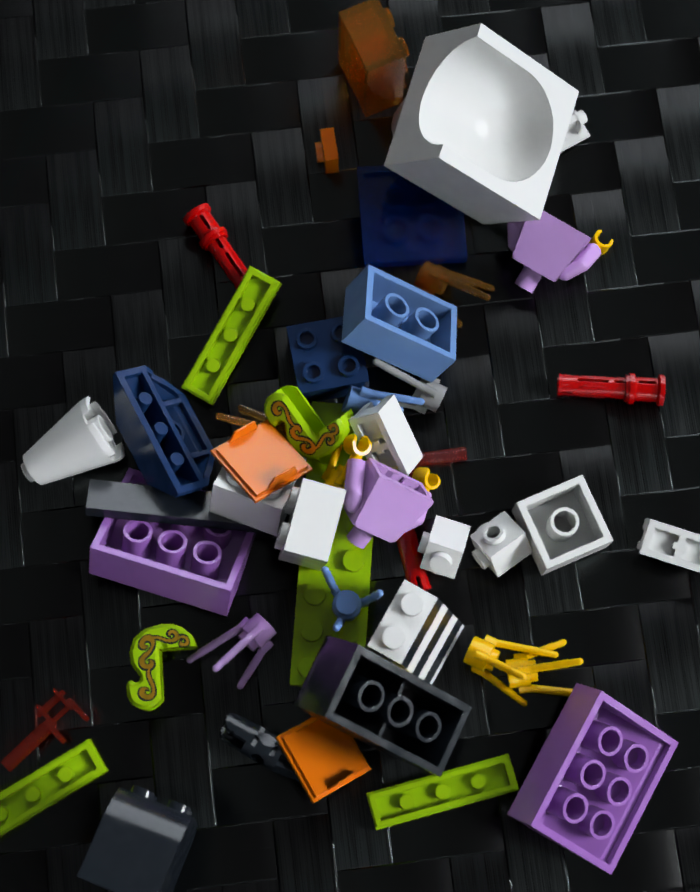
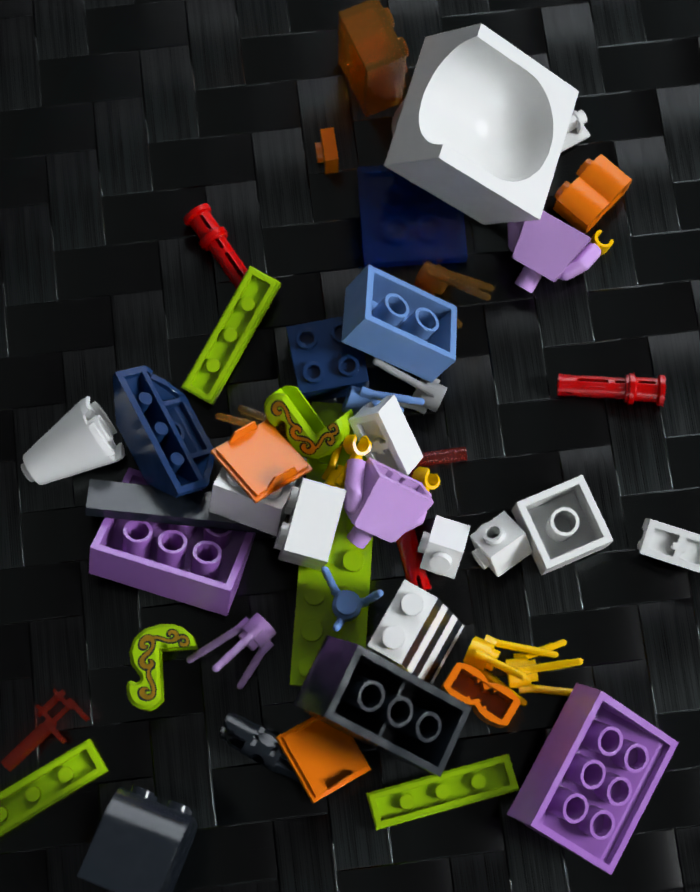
none -> orange brick [440,663,521,728]
none -> orange brick [553,154,632,234]

